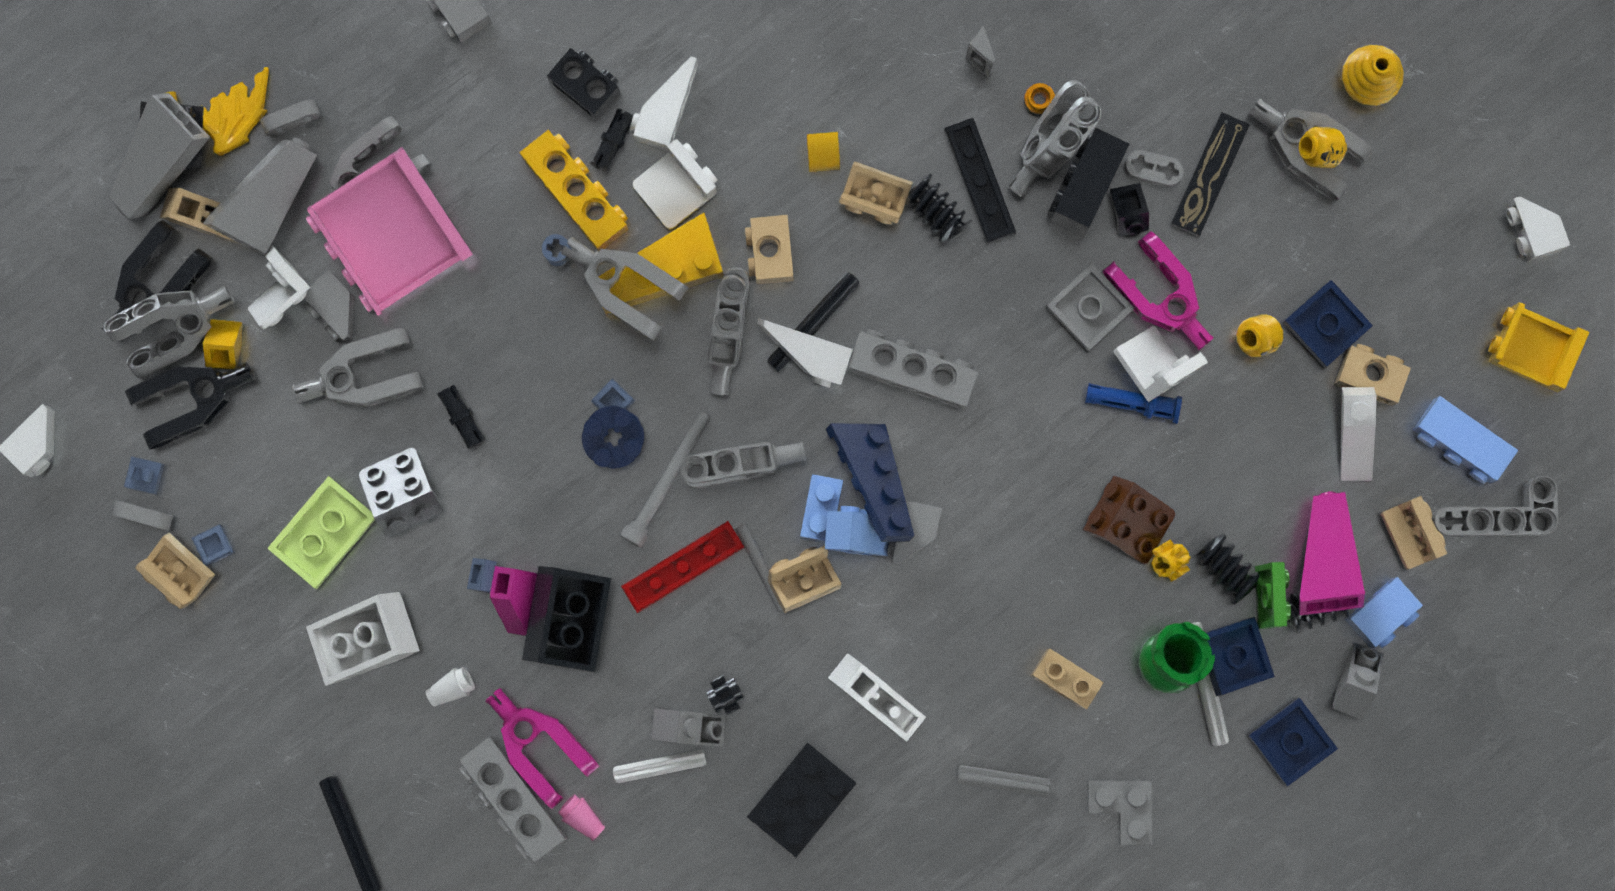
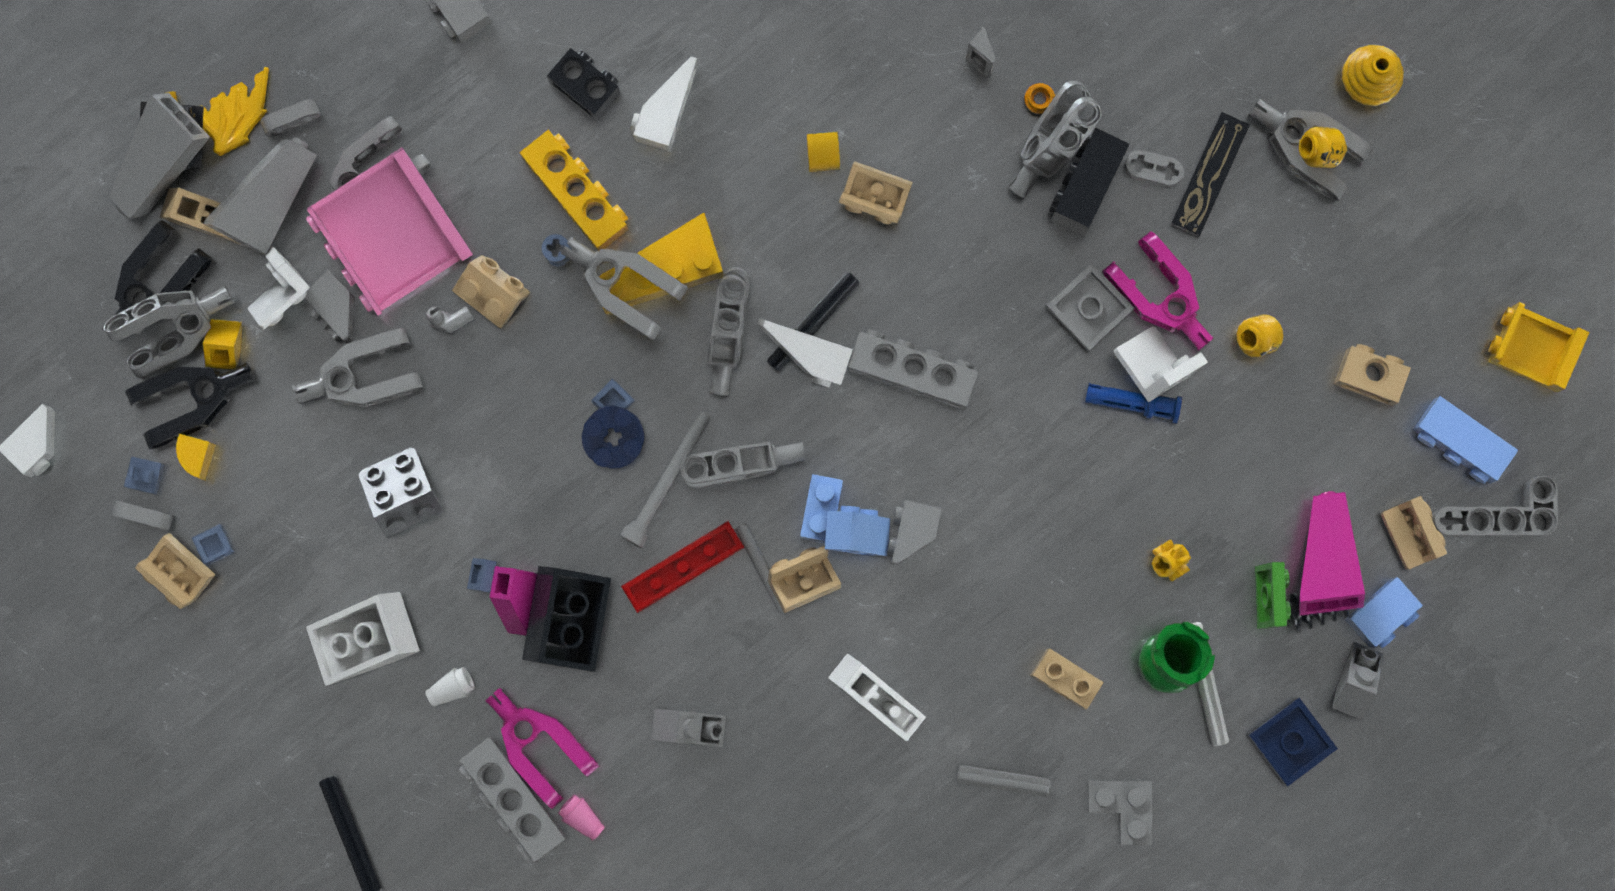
yellowish green plate [267,476,375,589] -> none
black pin [437,385,485,449] -> none
black pin [590,108,633,173] -> none
white axle [613,749,706,783] -> none
white bracket [633,139,718,230] -> none
black gear [706,676,745,715] -> none
tan brick [745,215,794,285] -> none
black brick [747,742,857,858] -> none
dark blue wing [825,423,915,542] -> none
black piece [905,173,972,244] -> none
black tile [944,118,1016,244] -> none
reddish brown bracket [1083,476,1175,564] -> none
black bracket [1110,183,1149,236] -> none
black piece [1192,534,1260,605] -> none
dark blue plate [1206,617,1275,696] -> none
dark blue plate [1283,280,1373,368] -> none
white slope [1340,387,1376,481] -> none
white slope [1506,196,1570,262] -> none
none -> yellow brick [176,434,216,481]
none -> light grey arm [426,306,474,333]
none -> tan bracket [452,255,530,329]

